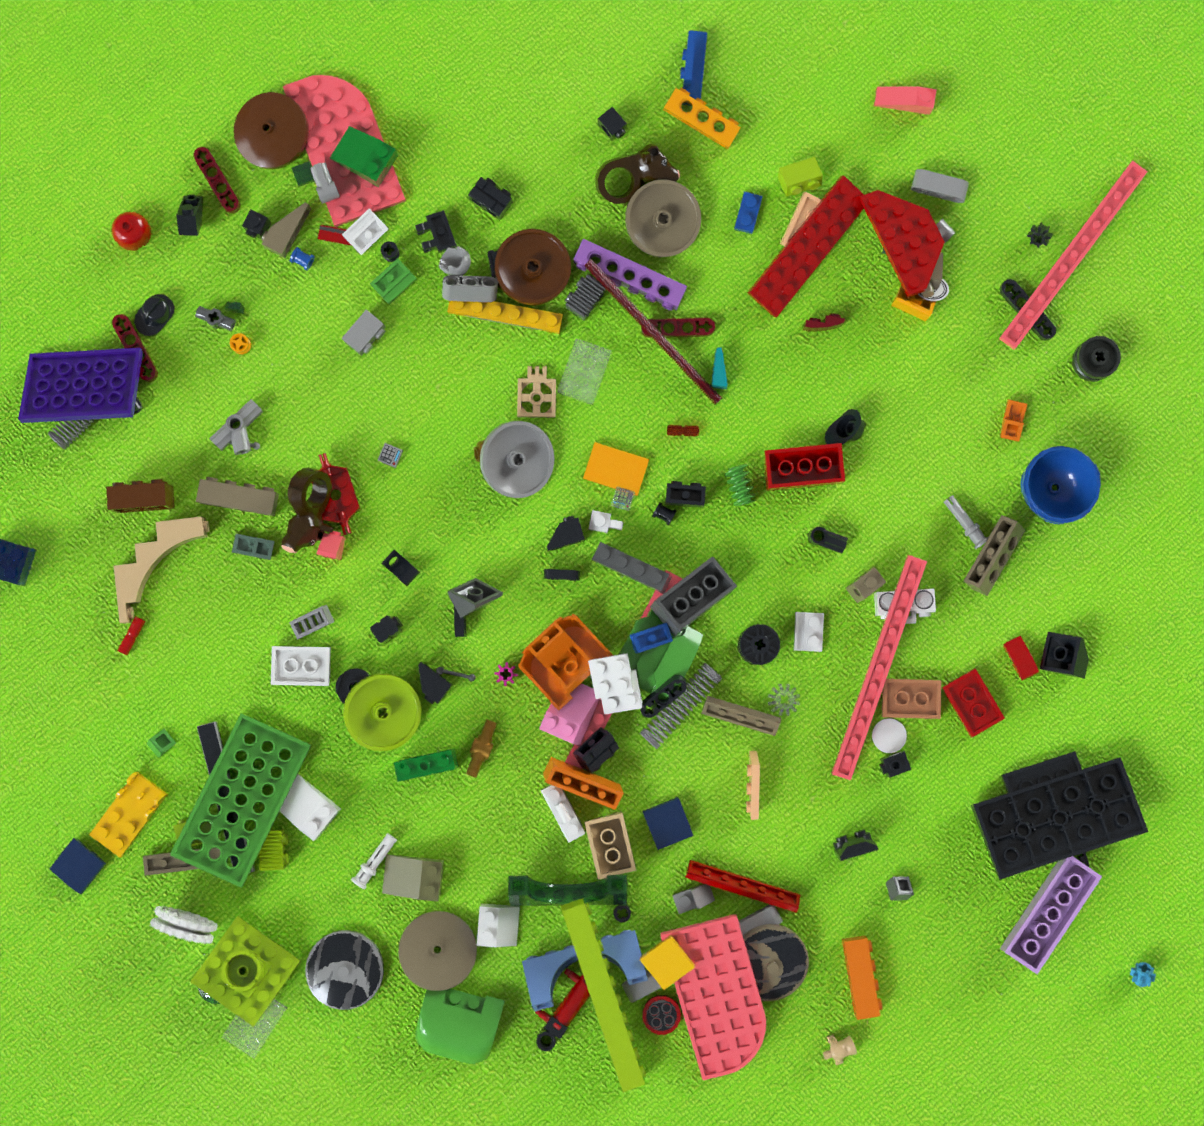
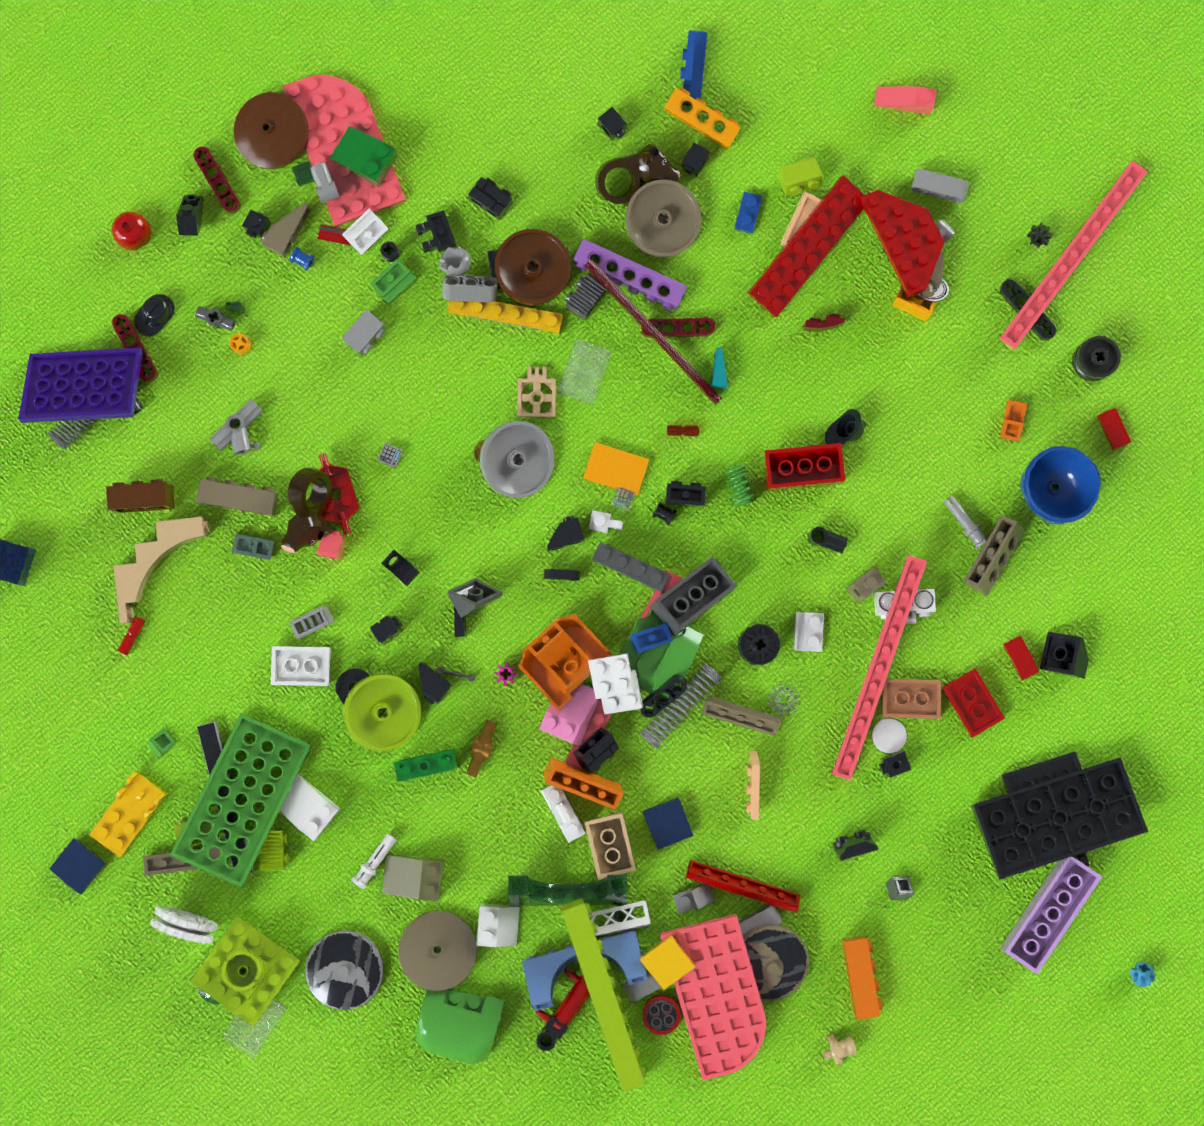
none -> white fence [589,900,651,937]
none -> black brick [681,142,710,176]
none -> red tile [1097,407,1131,450]

